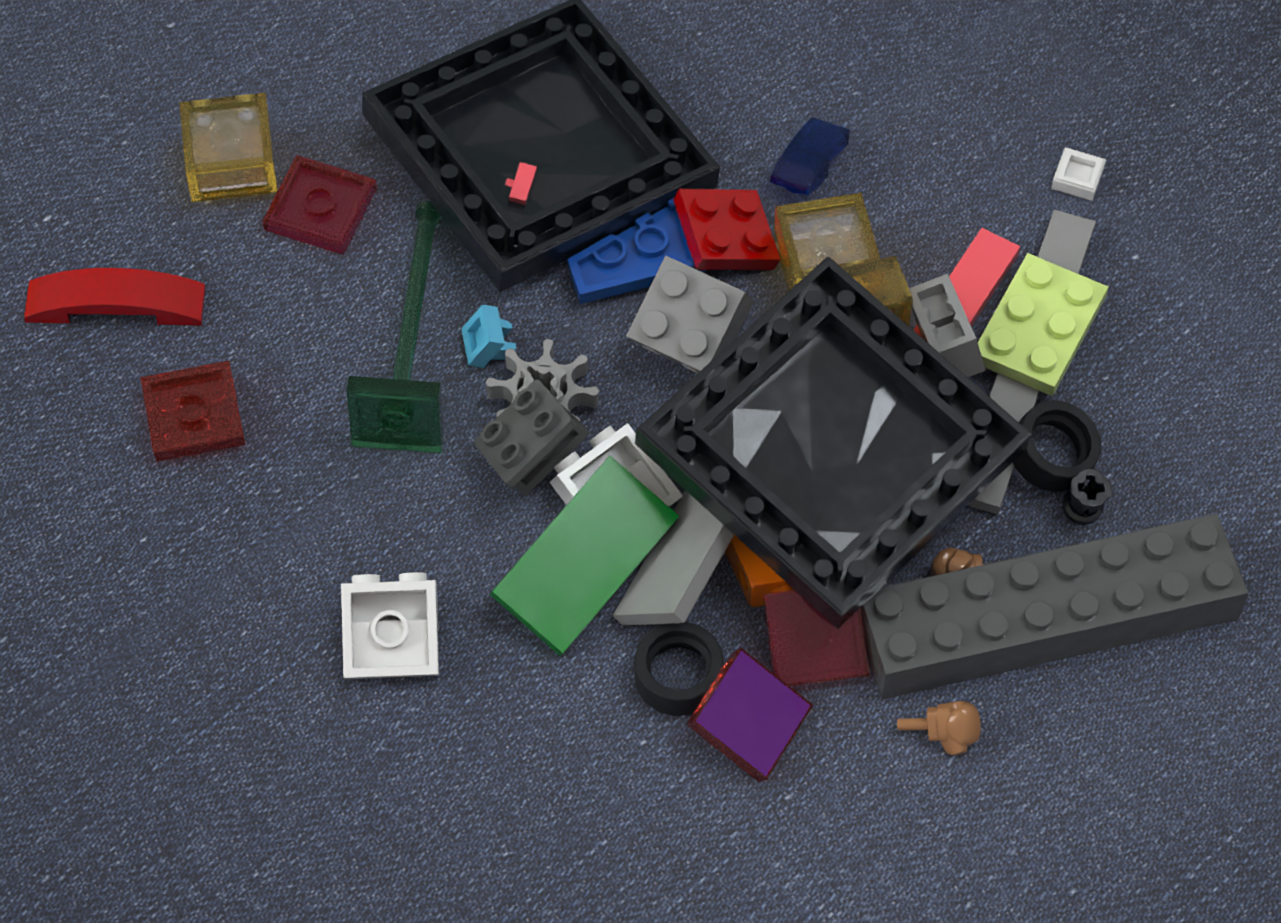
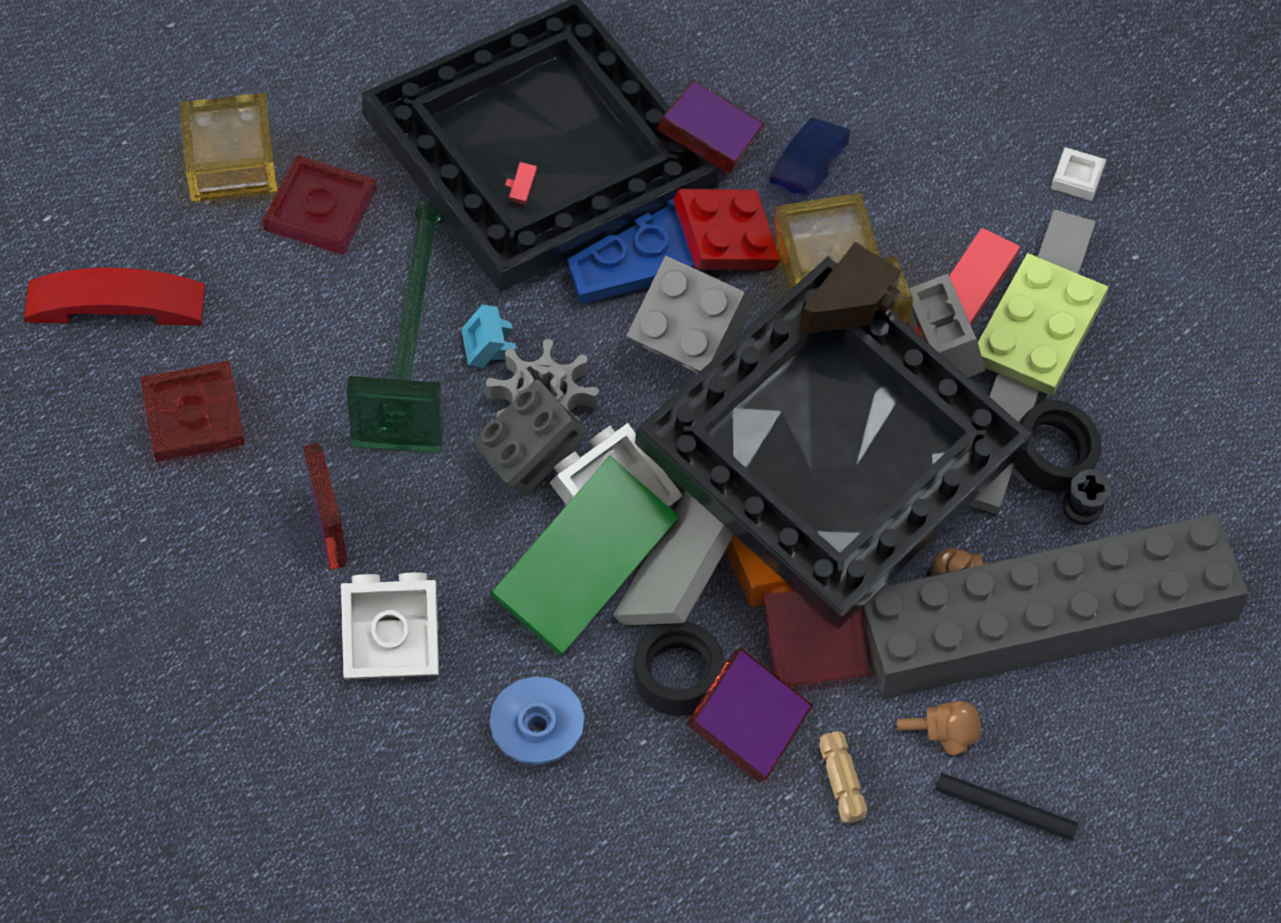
none -> clear red tile [303,442,347,570]
none -> medium blue dish [489,676,585,765]
none -> dark purple tile [657,80,765,173]
none -> dark brown slope [799,242,901,334]
none -> tan axle [819,731,867,823]
none -> black piece [935,773,1079,841]

